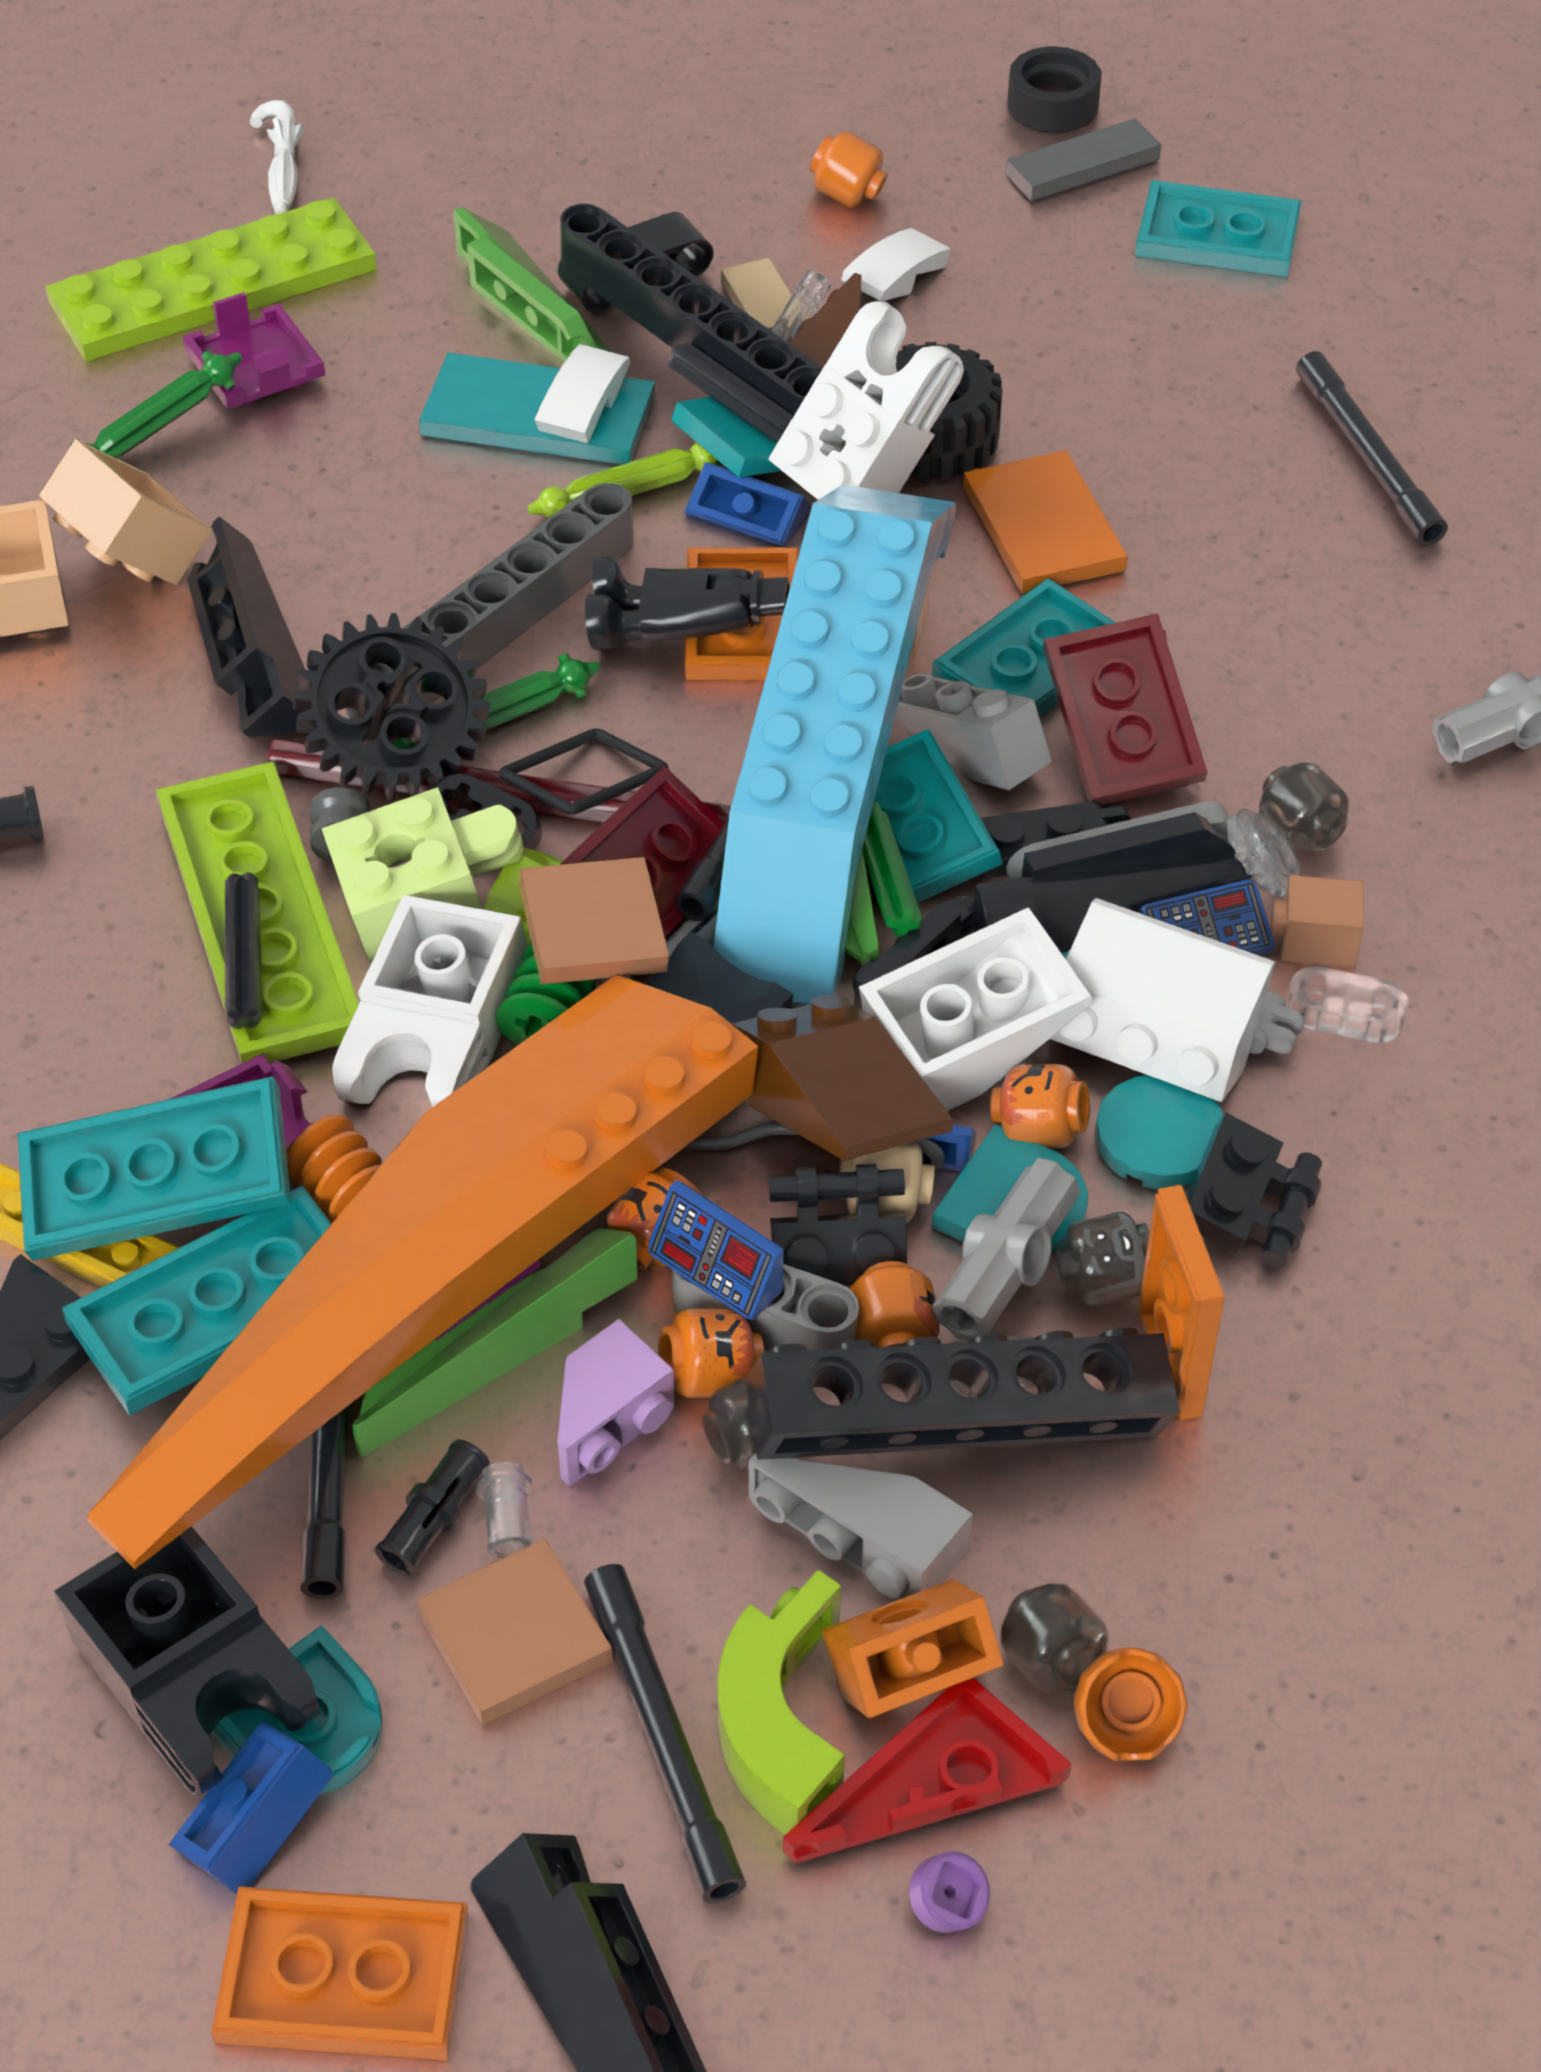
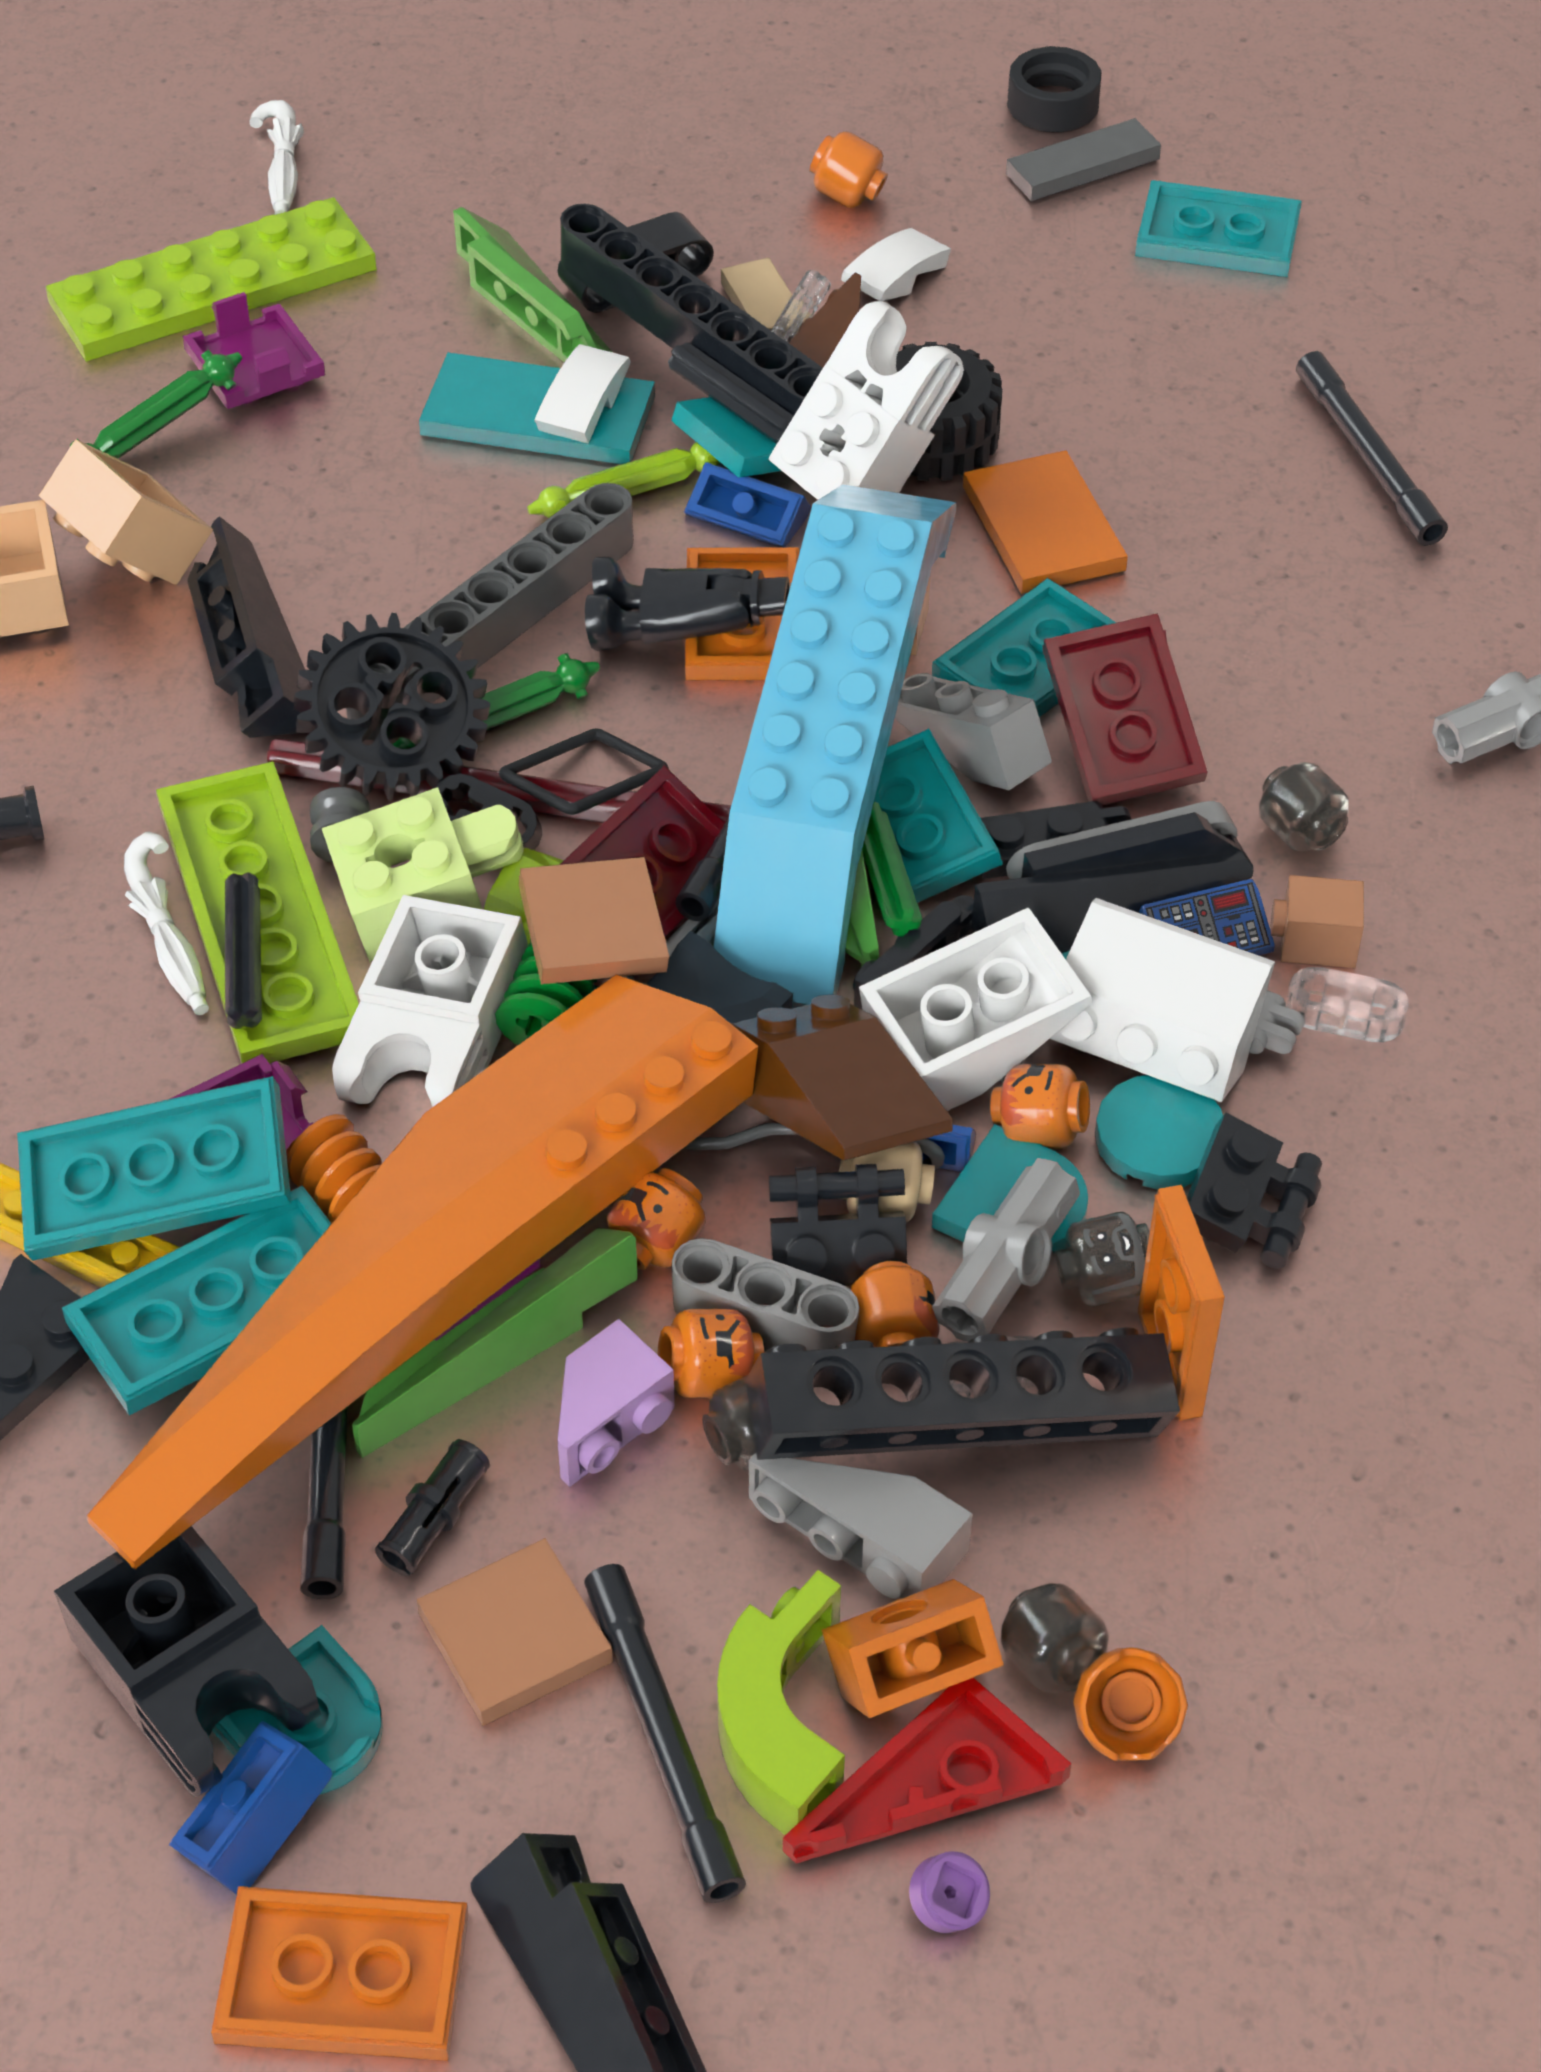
clear pin [476,1461,533,1558] -> none
slope [648,1180,783,1320] -> none
clear gear [1227,808,1300,898] -> none
none -> white piece [124,831,209,1015]

